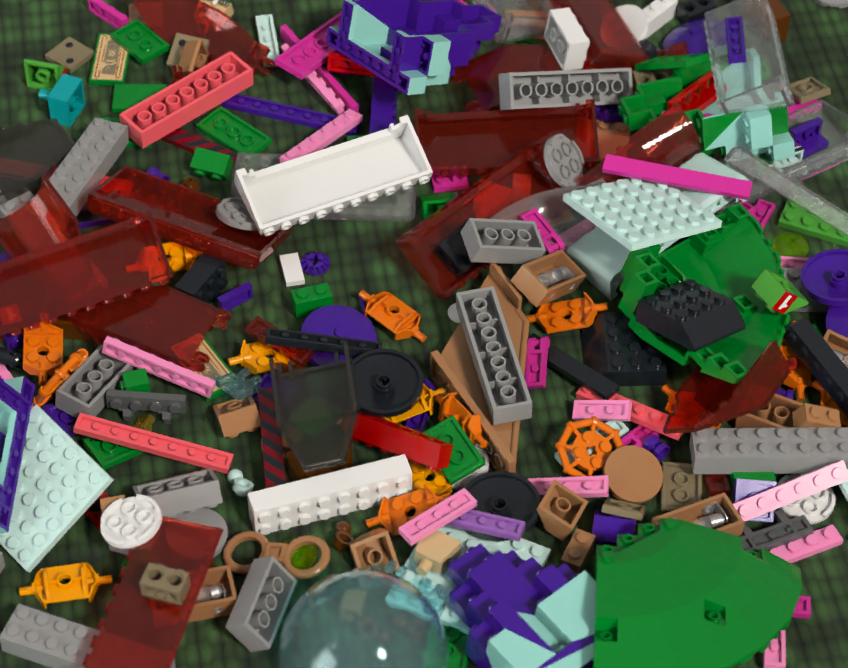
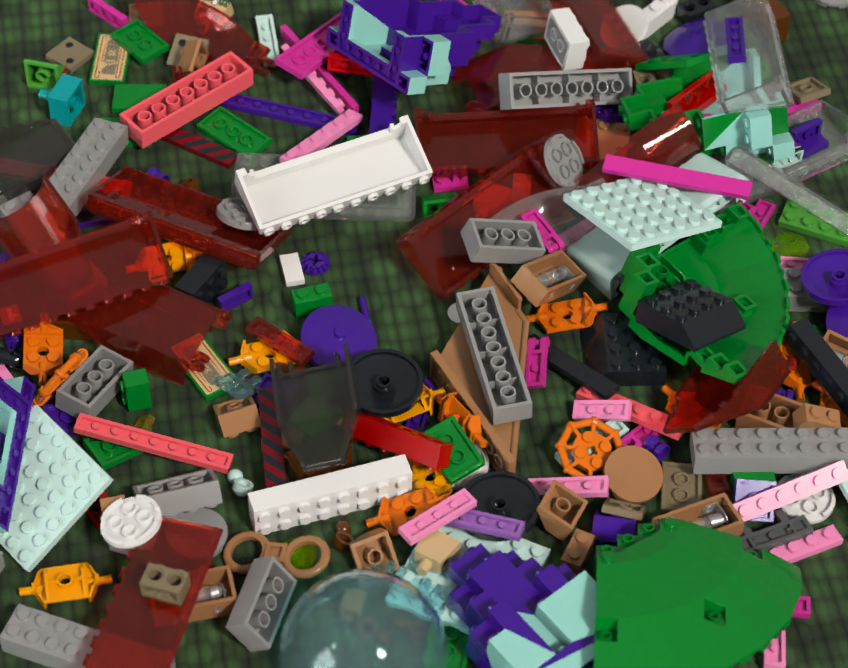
bright pink plate [102,336,216,398] -> none
dark grey hinge [106,389,187,424] -> none
green brick [190,147,234,182] -> none
black tile [265,327,382,356] -> none
orange plate [358,290,427,343] -> none
black panel [433,219,476,278] -> none
clear red plate [658,41,689,56] -> none
bright green slope [751,269,809,314] -> none

